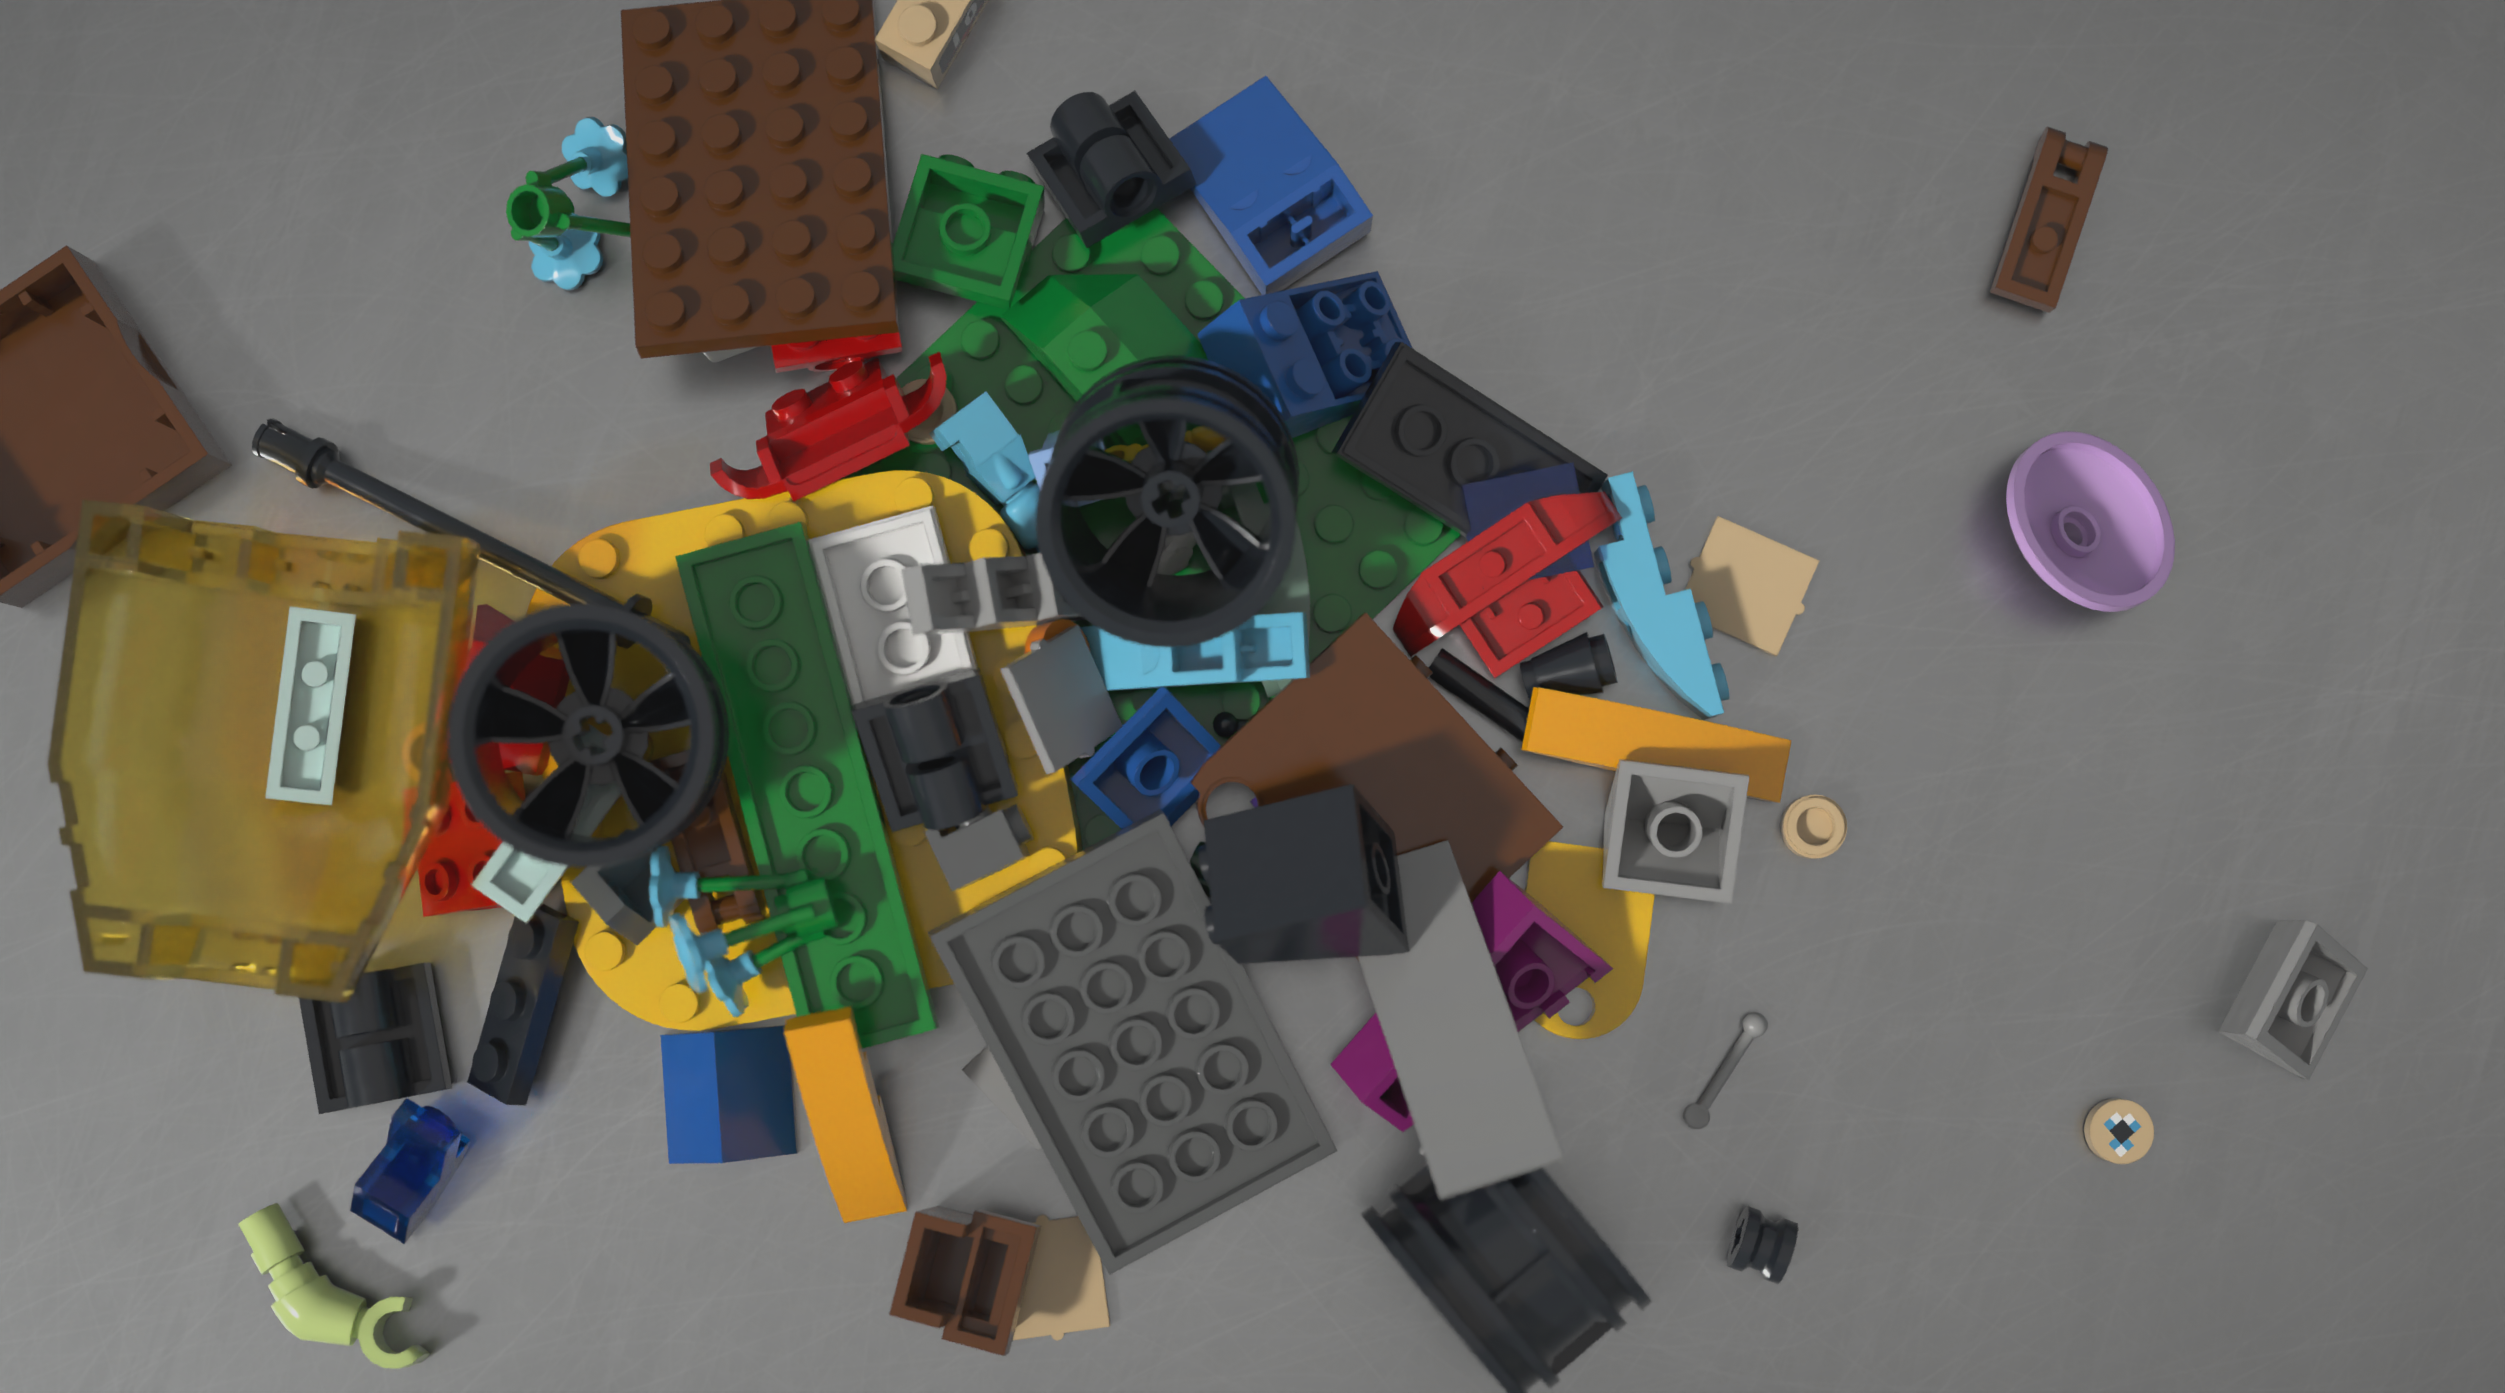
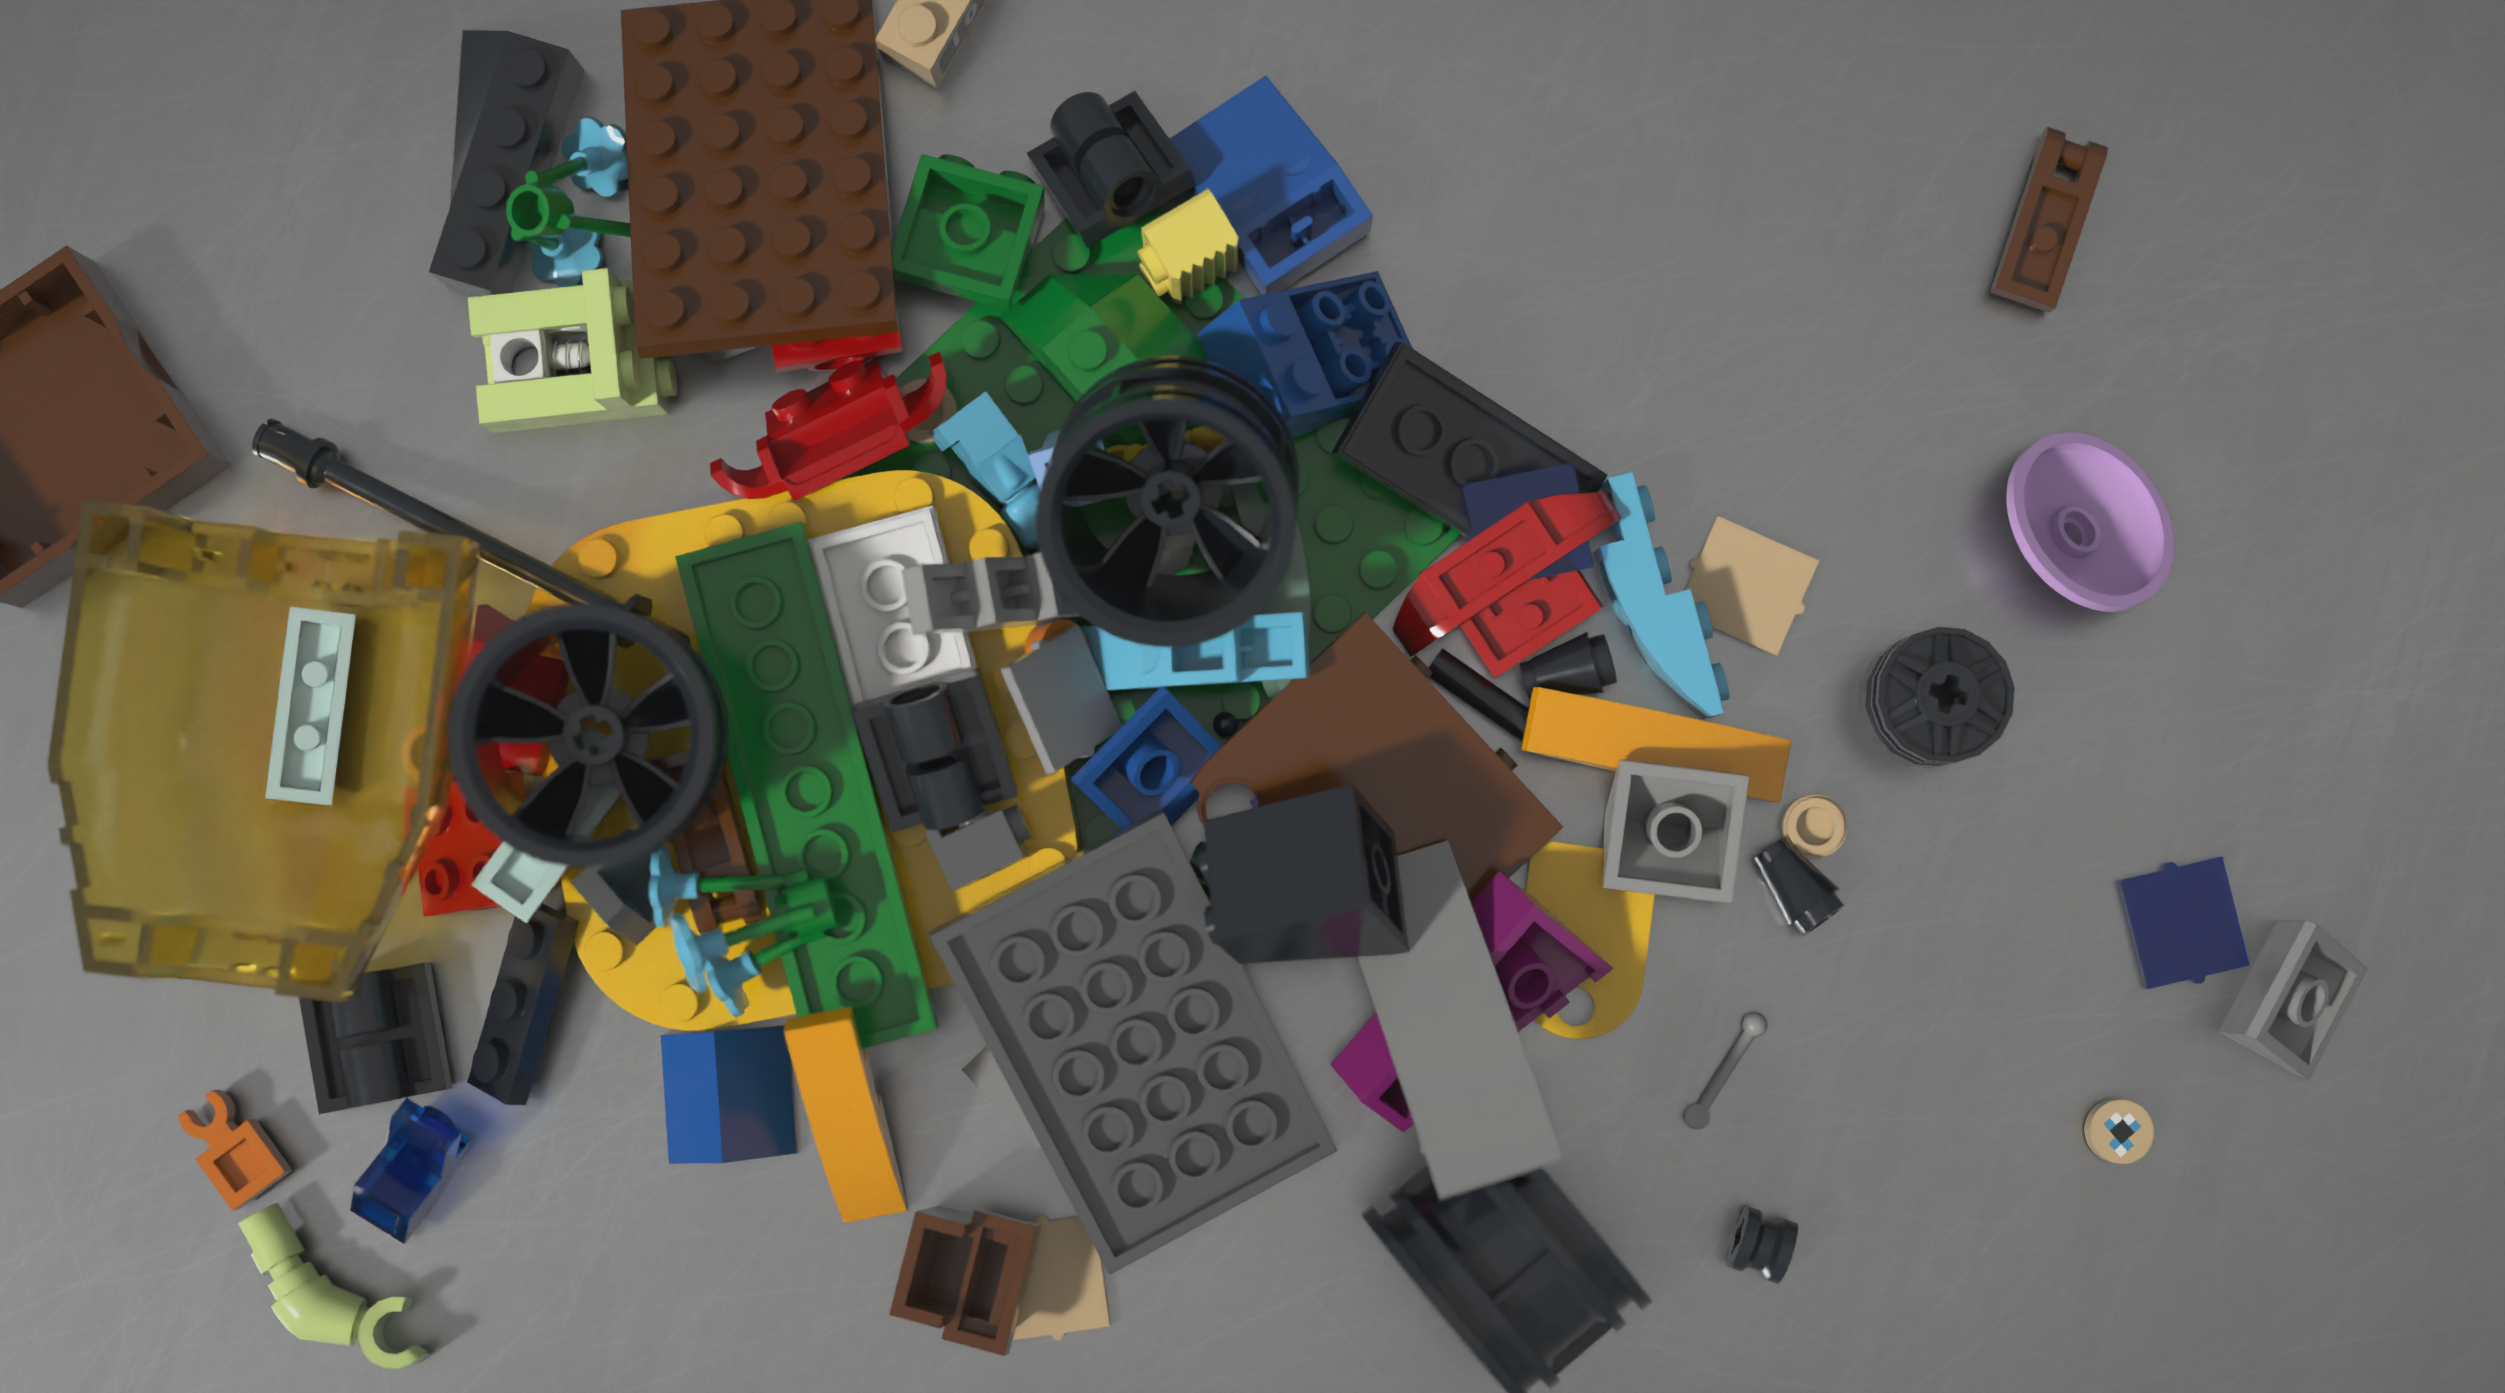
none -> orange plate [178,1089,292,1211]
none -> black wedge [429,30,584,296]
none -> yellowish green brick [468,268,677,433]
none -> light yellow brick [1137,189,1239,304]
none -> black cone [1754,837,1845,936]
none -> black wheel [1858,627,2015,768]
none -> clear blue piece [2117,856,2250,989]

